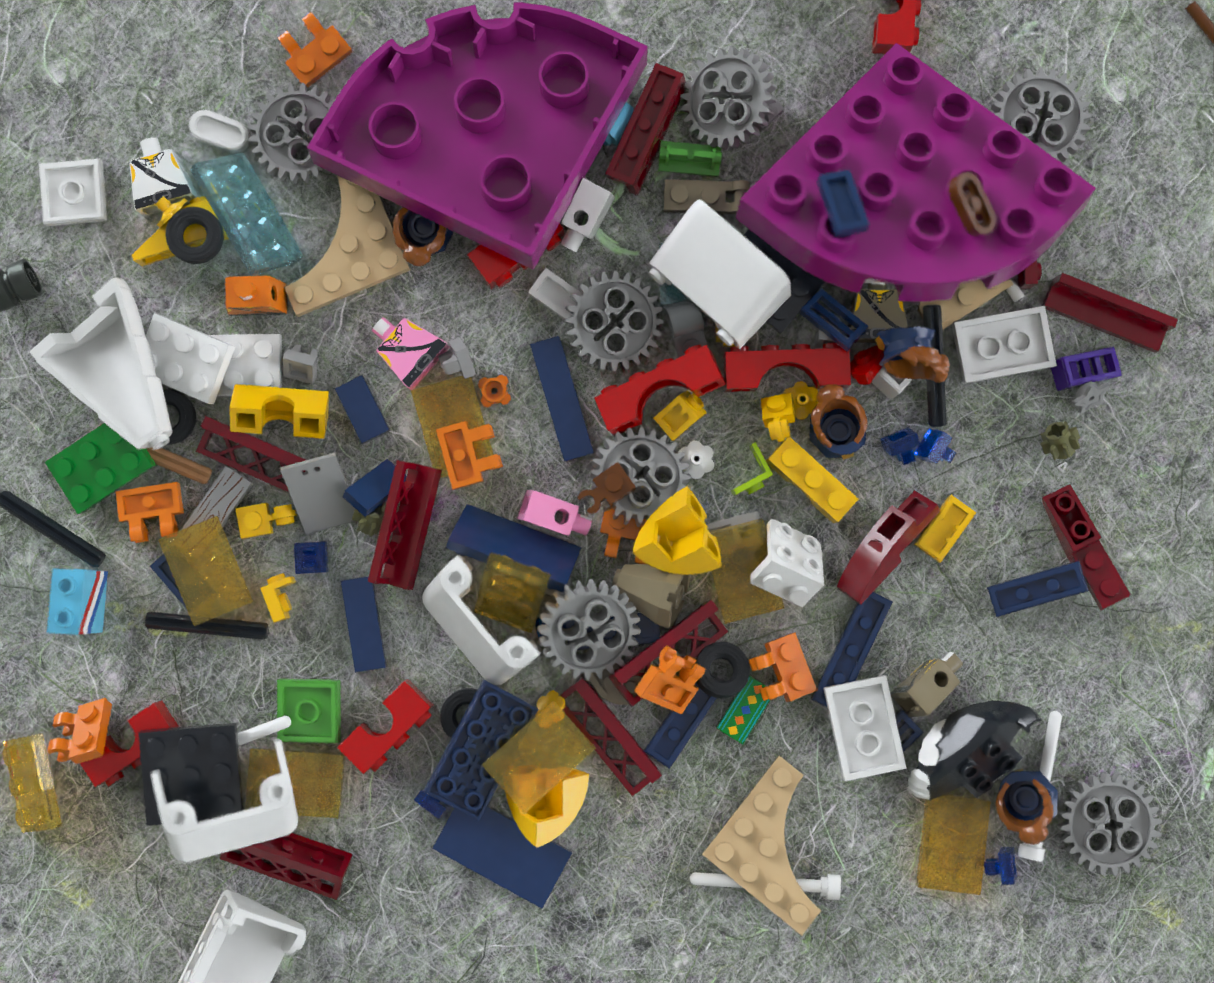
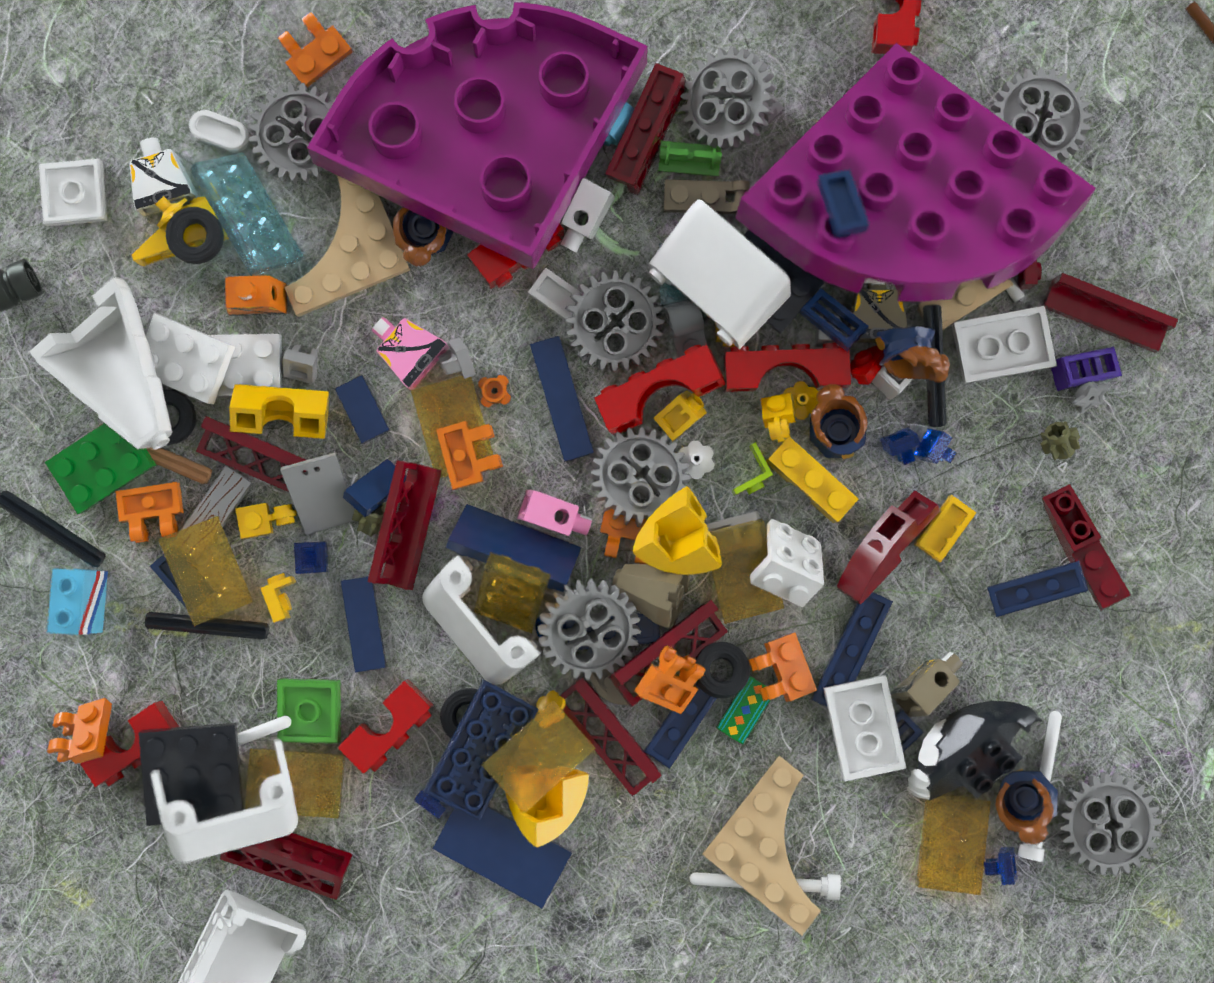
clear yellow plate [2,733,63,833] -> none
reddish brown plate [577,462,636,515] -> none
reddish brown plate [948,172,996,236] -> none

